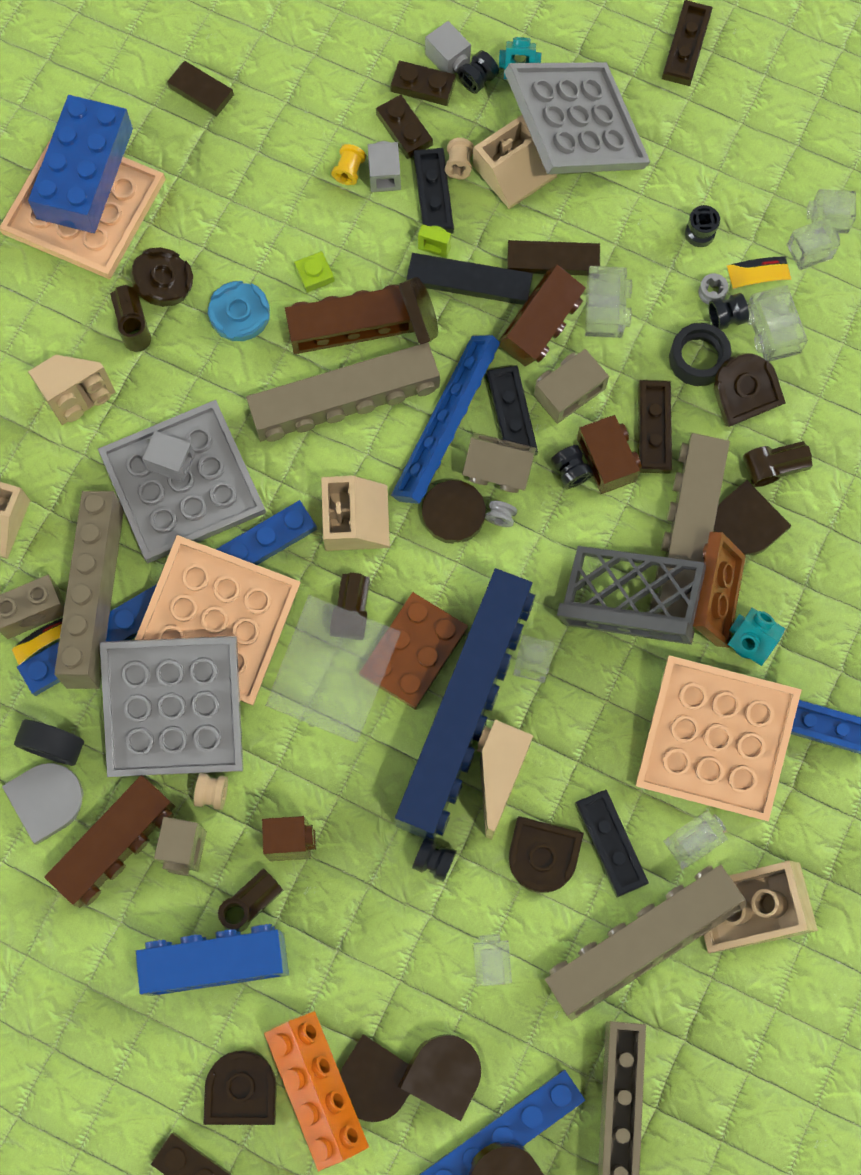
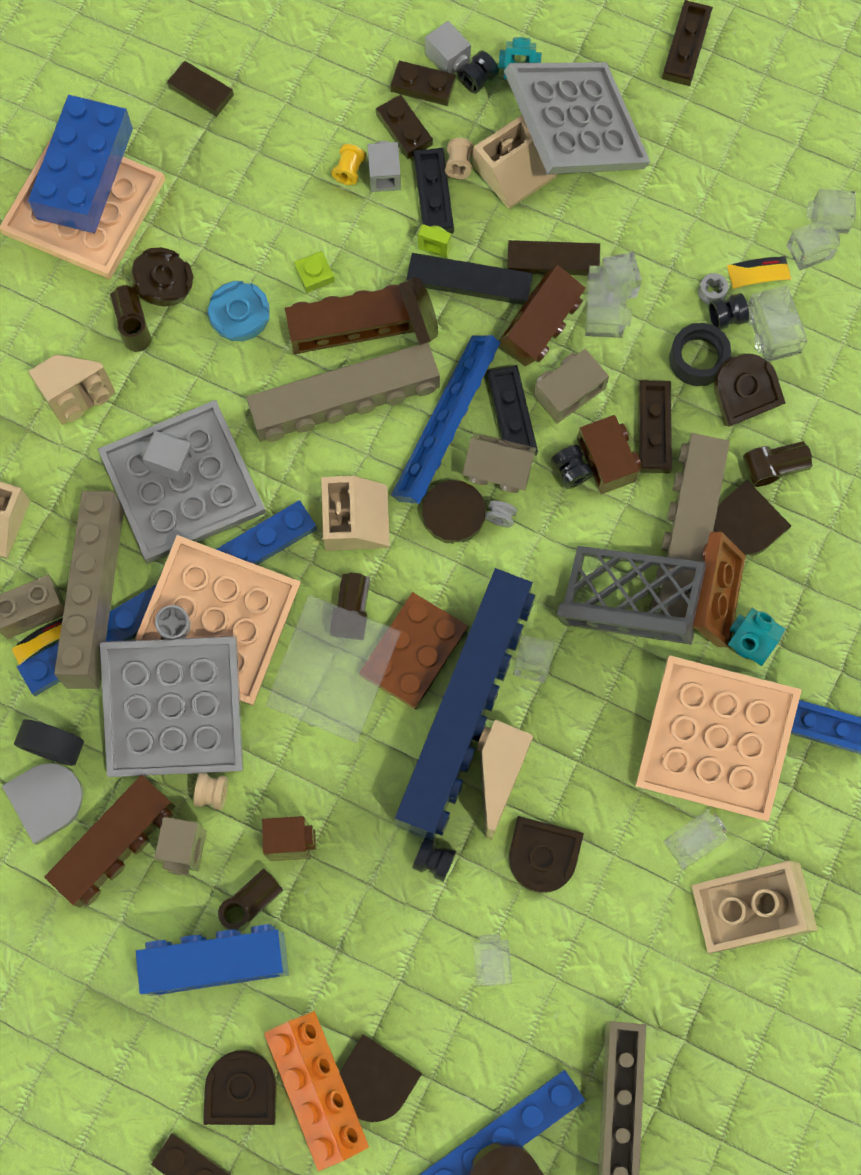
dark brown tile [397,1034,481,1121] -> none
dark tan brick [545,864,746,1021] -> none
black tile [575,789,649,897] -> none
black wheel [685,205,720,247] -> none
none -> light grey wheel [155,605,191,639]
none -> clear brick [599,252,642,303]

